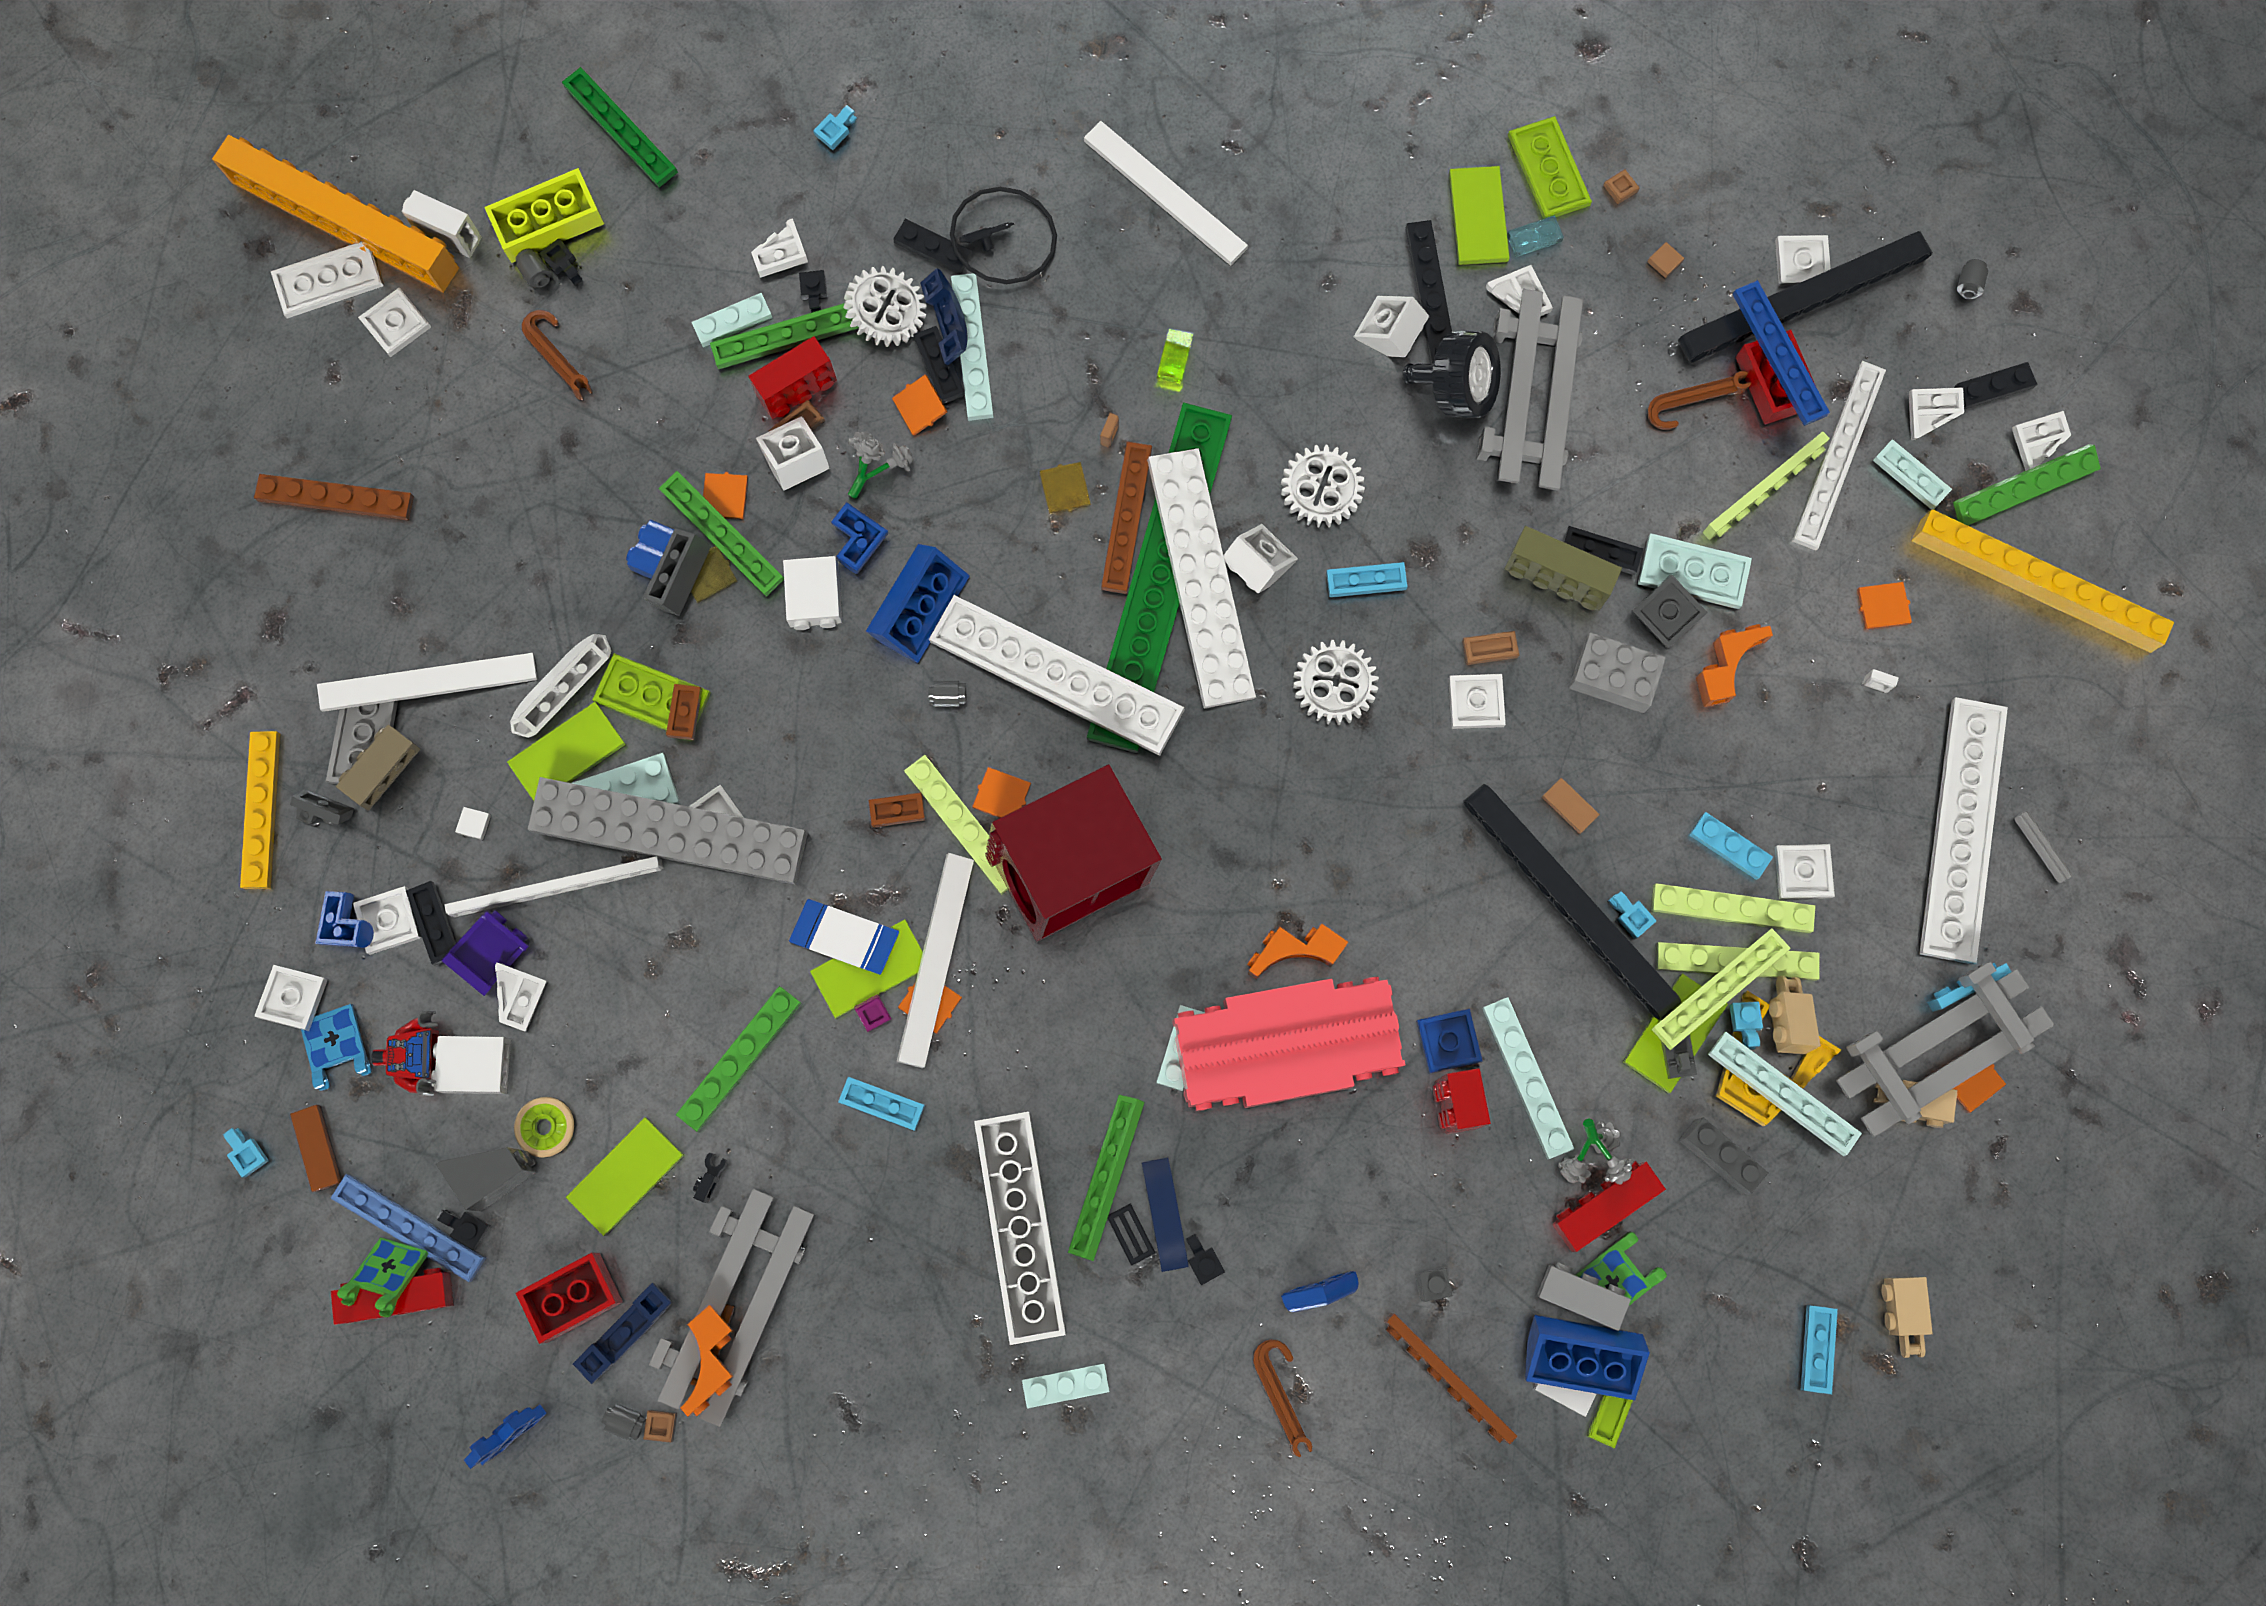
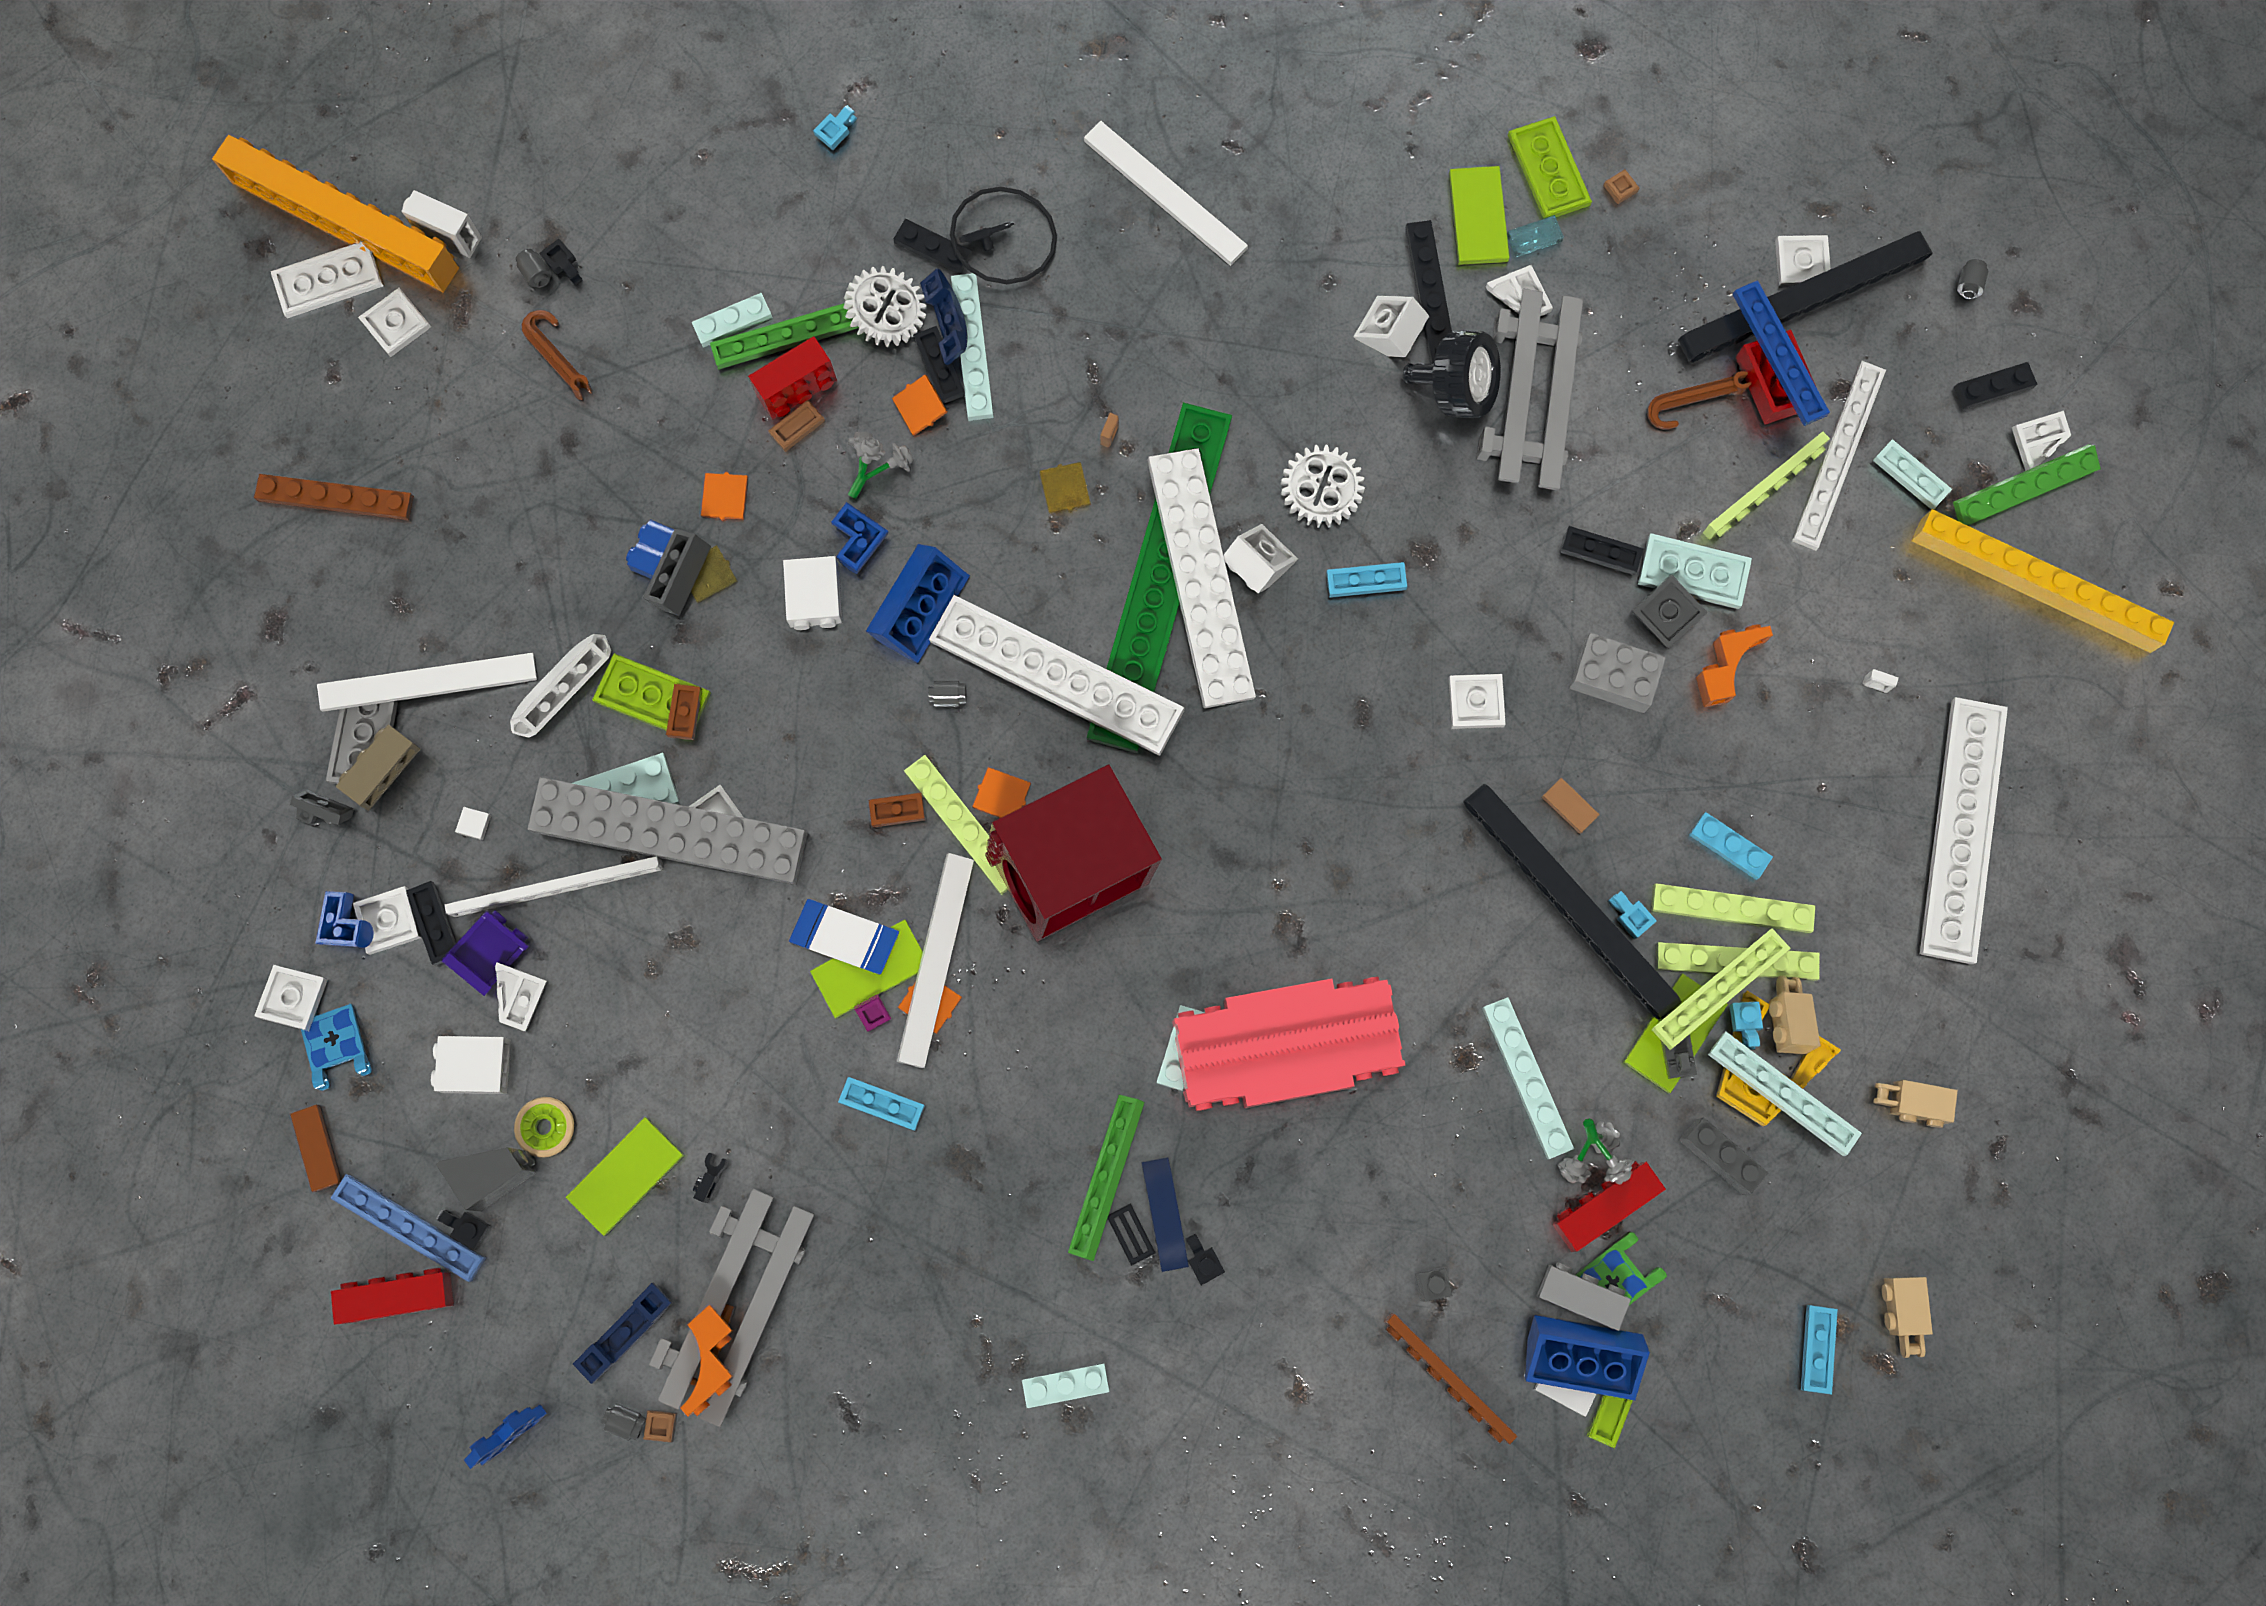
medium azure plate [223,1128,269,1177] -> none
yellow plate [240,731,280,889] -> none
bright green flag [337,1237,428,1317] -> none
torso [372,1011,439,1097] -> none
neon yellow brick [484,168,604,263] -> none
lime tile [507,702,626,801] -> none
red brick [516,1252,623,1344] -> none
green plate [562,67,678,187] -> none
bright green plate [658,471,784,597] -> none
bright green plate [676,986,802,1132] -> none
white wing [751,218,808,278] -> none
white slope [756,416,830,491] -> none
black plate [799,270,827,313] -> none
white brick [974,1112,1066,1345] -> none
dark orange plate [1101,442,1152,594] -> none
clear neon green slope [1157,329,1194,384] -> none
orange arch [1247,924,1348,980] -> none
dark orange piece [1253,1339,1312,1457] -> none
blue brick [1281,1271,1359,1313] -> none
white gear [1293,640,1379,725] -> none
blue tile [1416,1009,1483,1074] -> none
red brick [1432,1068,1491,1134] -> none
medium nougat tile [1462,631,1520,665] -> none
olive brick [1504,526,1622,611] -> none
medium nougat tile [1647,242,1685,279] -> none
white tile [1774,844,1835,899] -> none
light grey fence [1836,961,2054,1137] -> none
orange piece [1858,582,1912,629] -> none
white wing [1909,388,1964,440] -> none
medium azure plate [1927,962,2011,1012] -> none
orange piece [1953,1064,2006,1113] -> none
light grey axle [2015,811,2072,883] -> none

